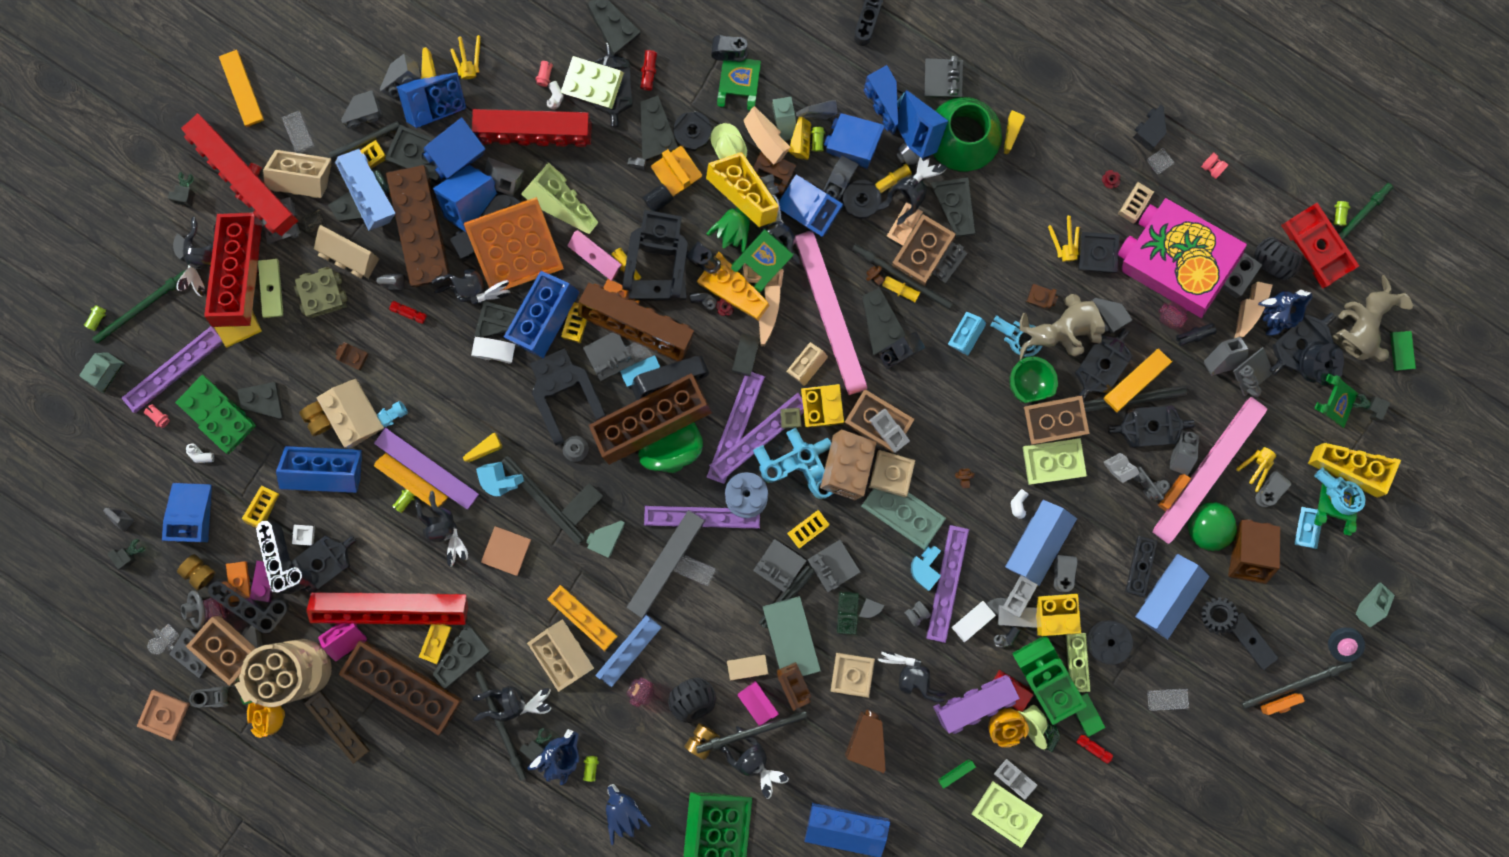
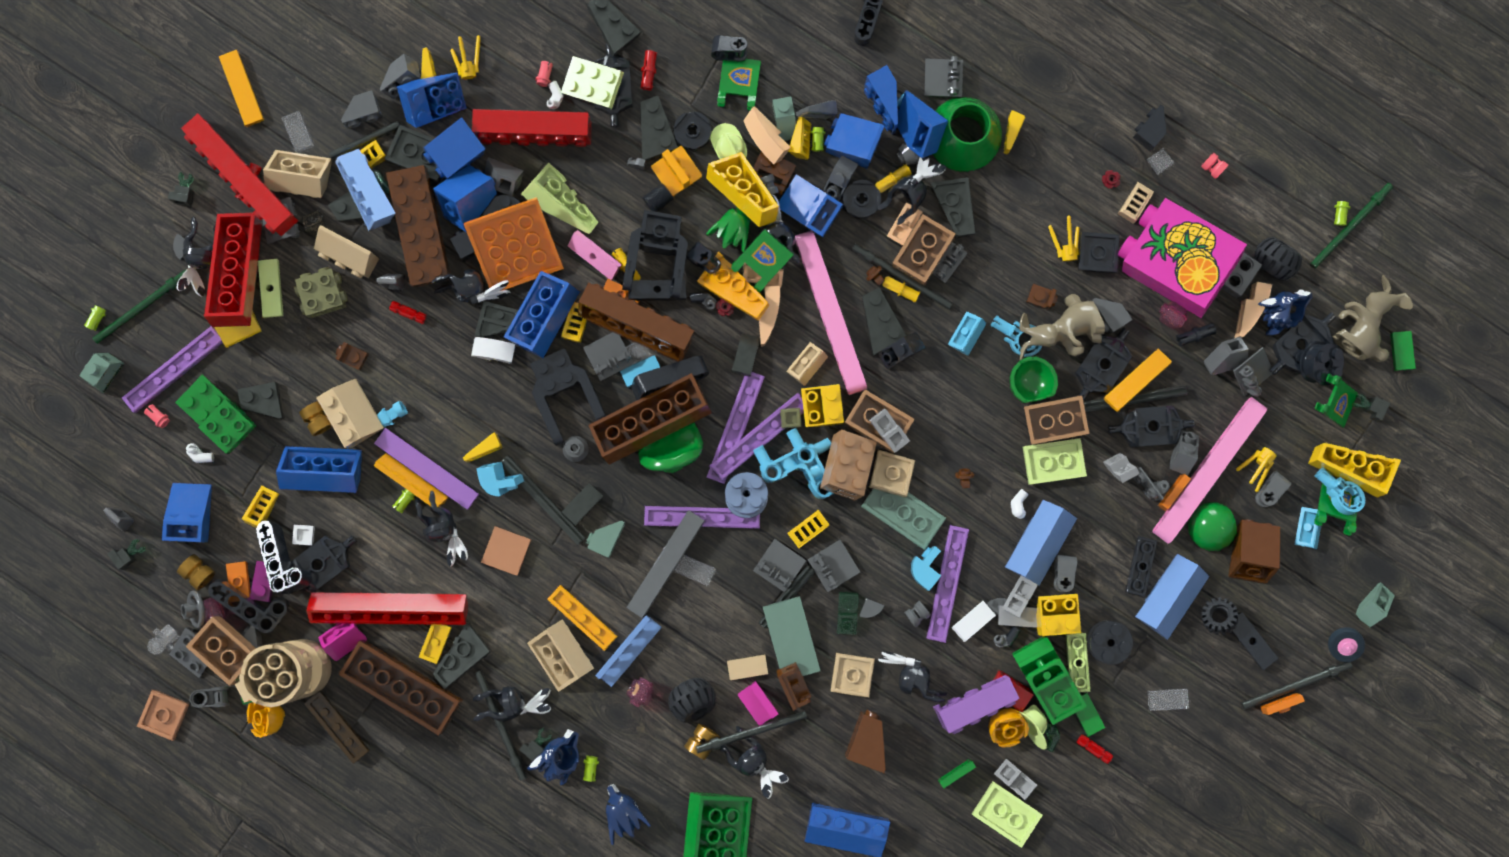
red piece [1281,203,1359,288] -> none

